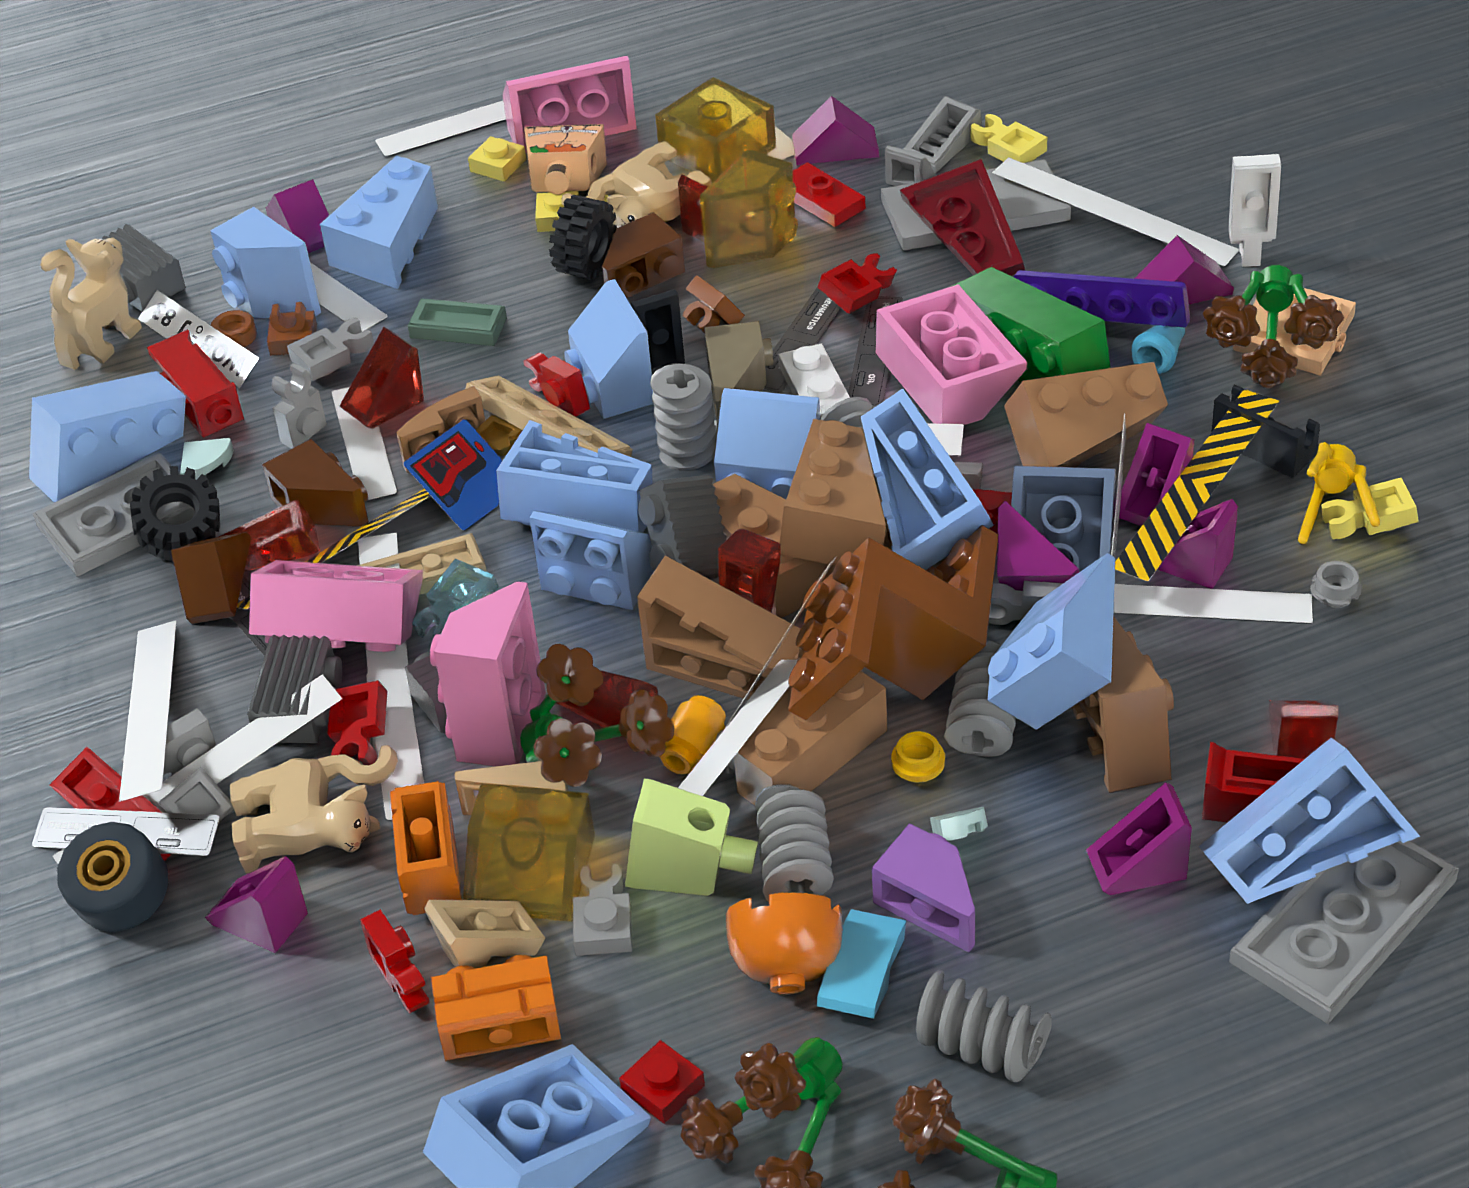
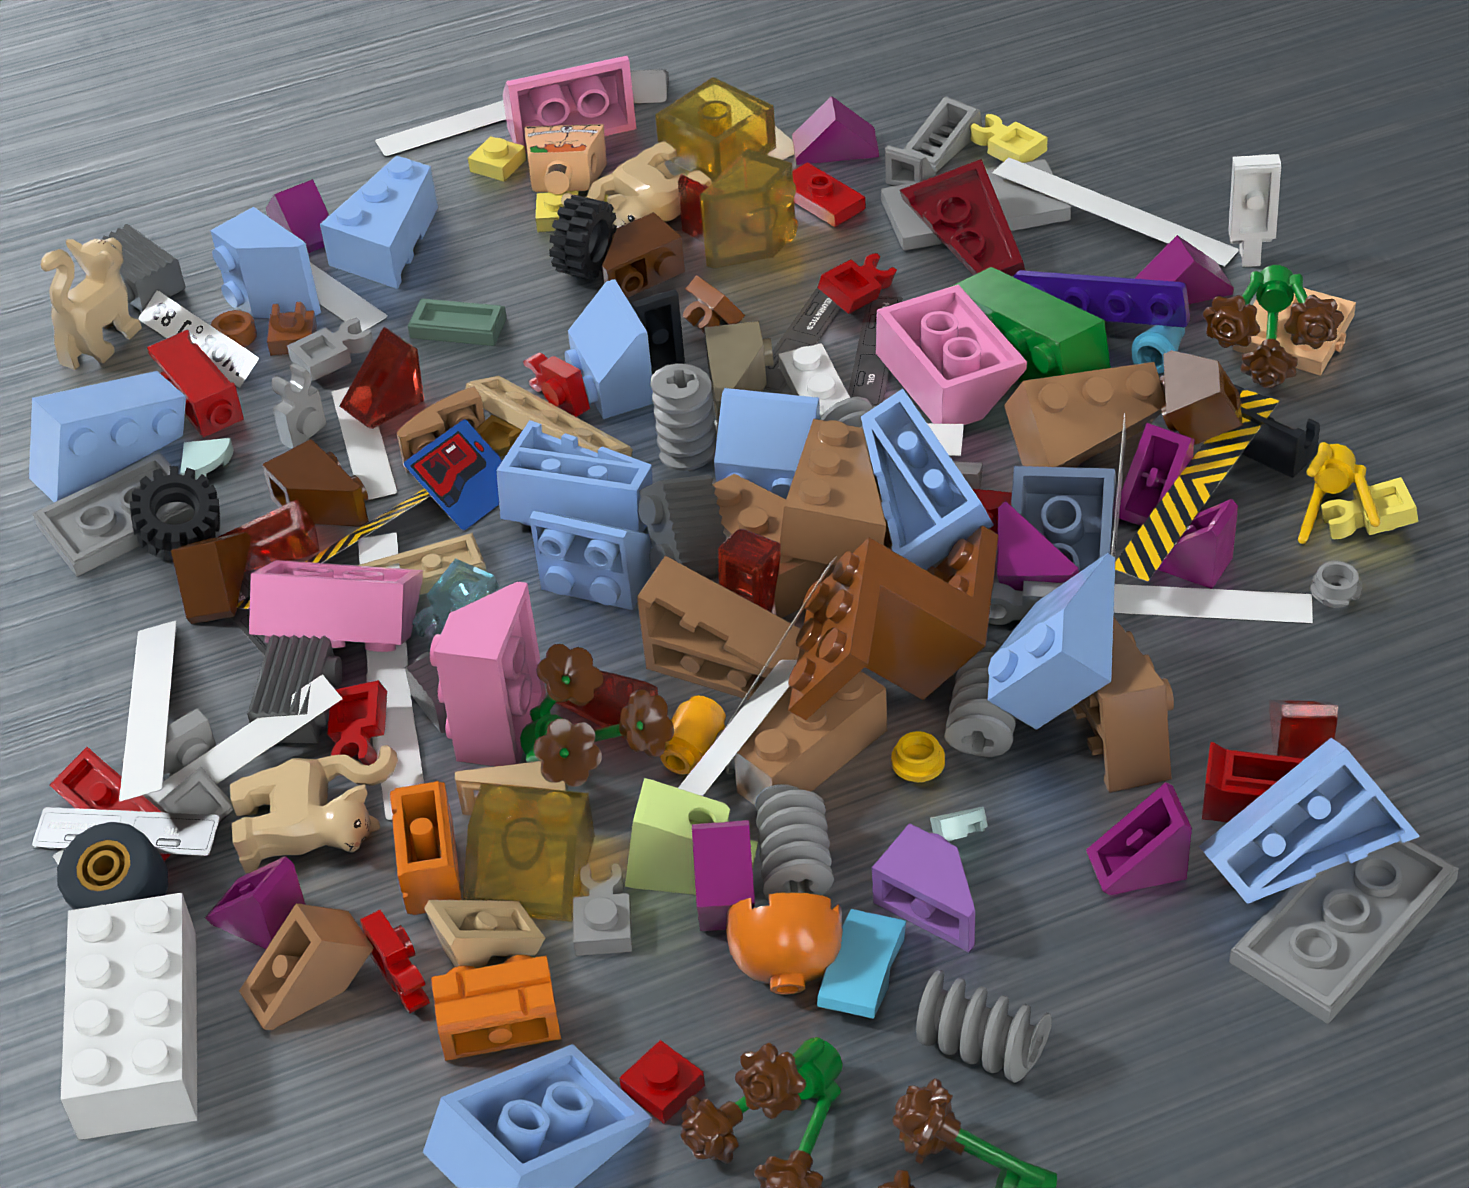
none -> white brick [61,893,197,1140]
none -> medium nougat slope [239,903,374,1030]
none -> light grey slope [630,69,669,104]
none -> magenta slope [692,820,755,931]
none -> reddish brown slope [1160,350,1243,445]

